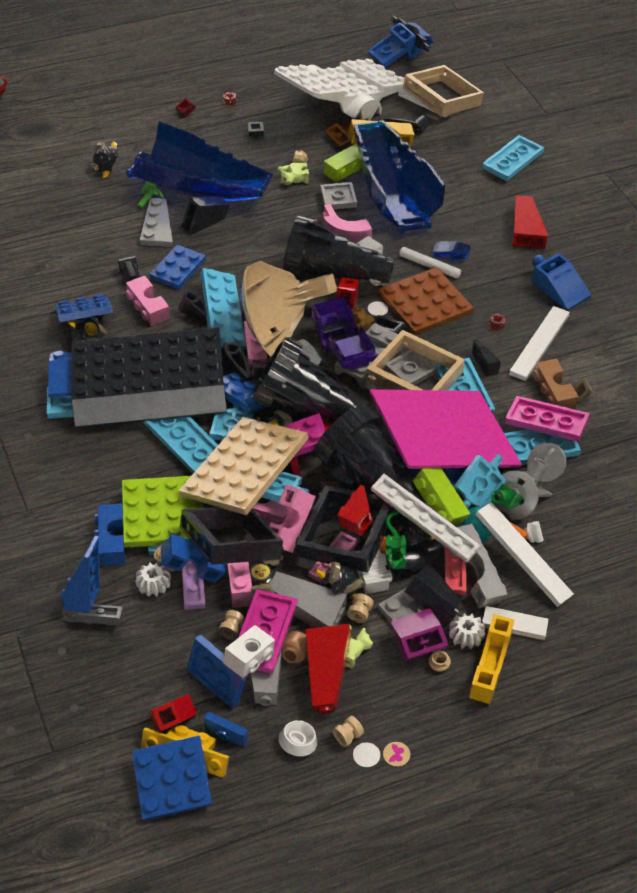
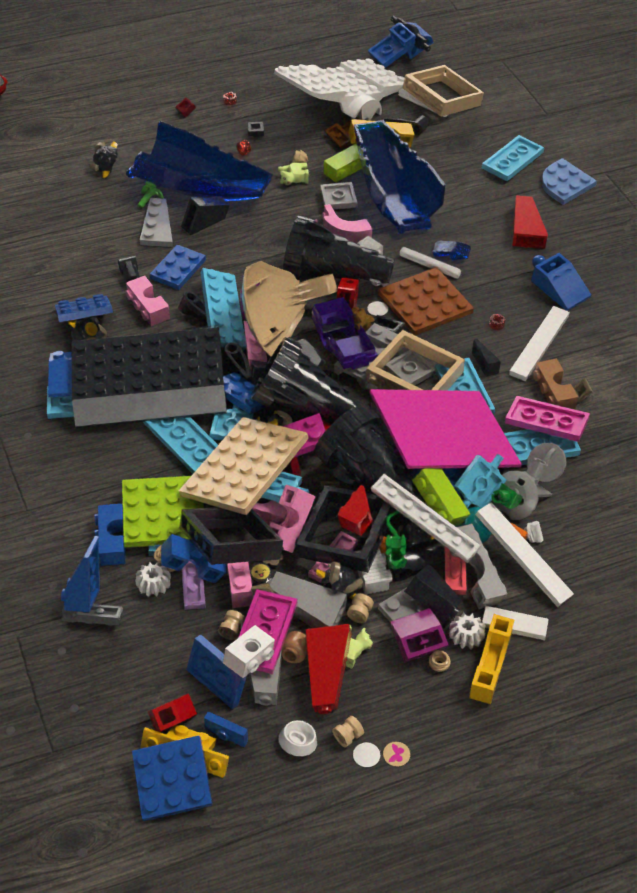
none -> clear red bush [236,140,251,156]
none -> medium blue plate [542,158,597,205]

